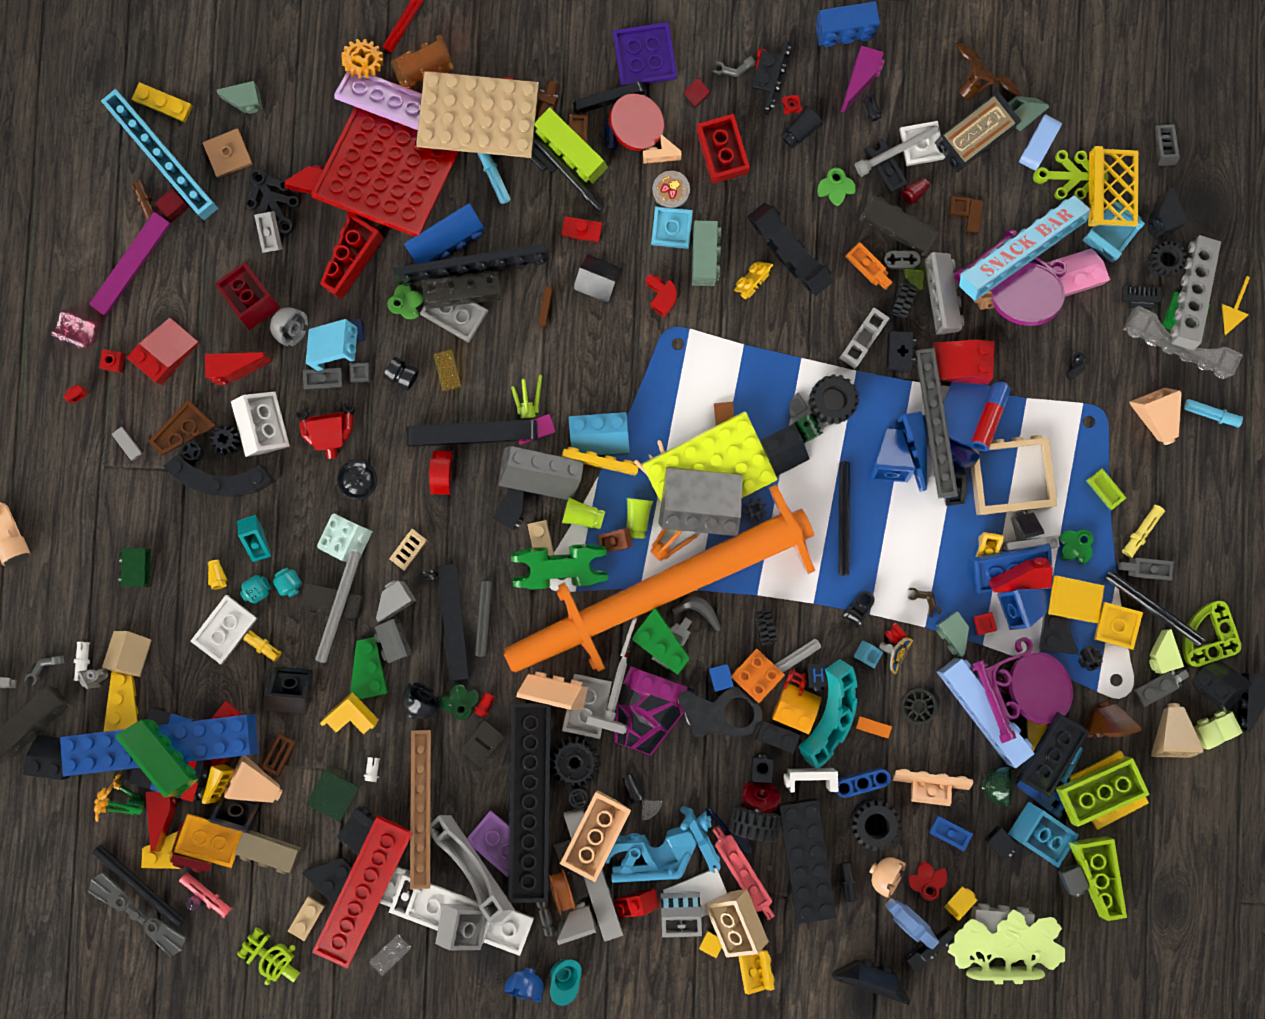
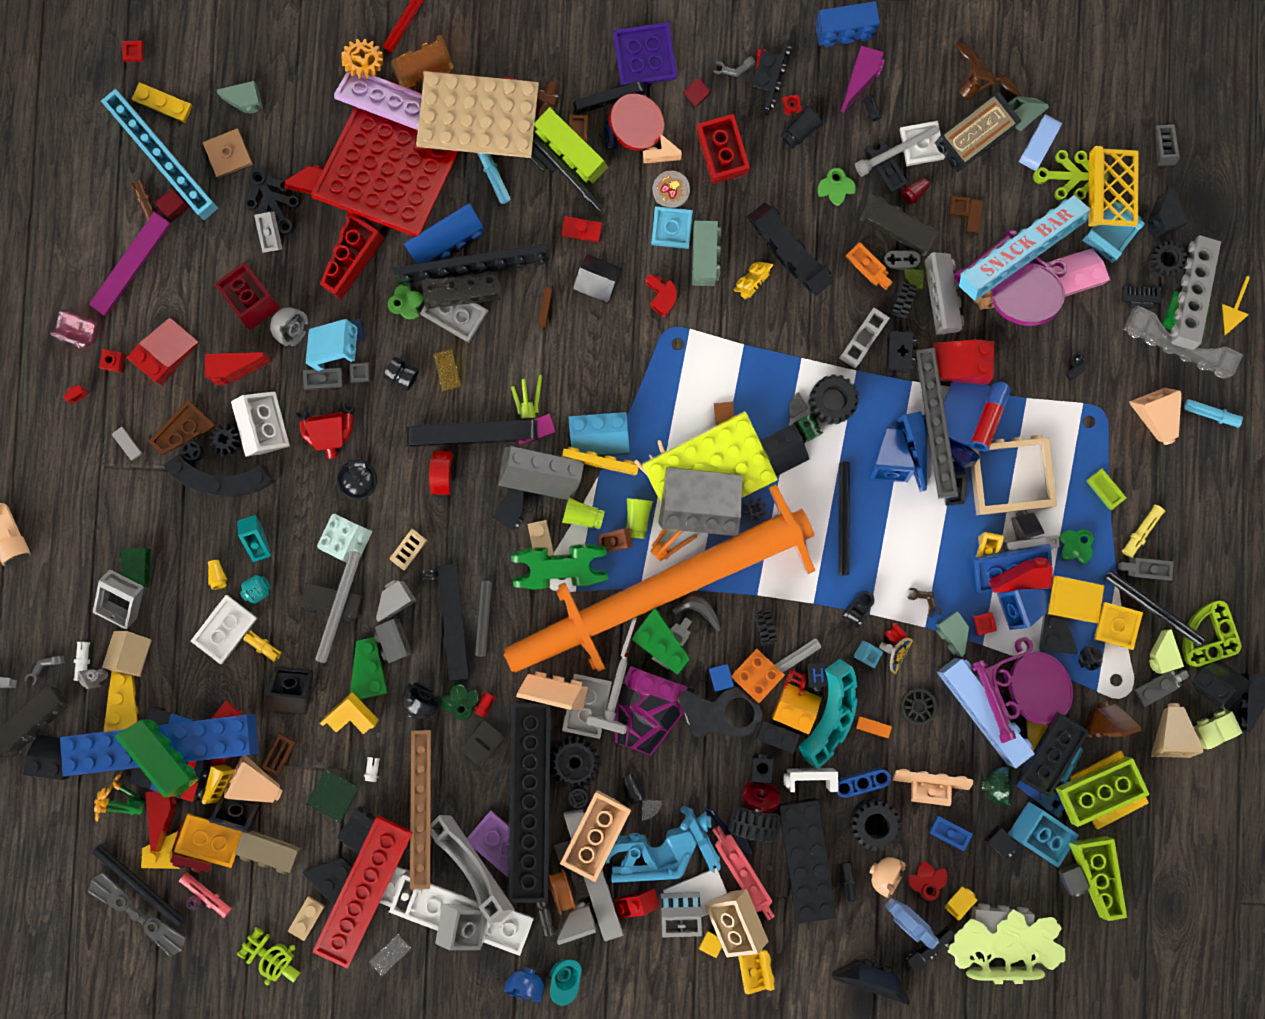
teal head [273,568,302,598] -> none
none -> light grey window [92,570,144,630]
none -> red plate [123,41,144,62]

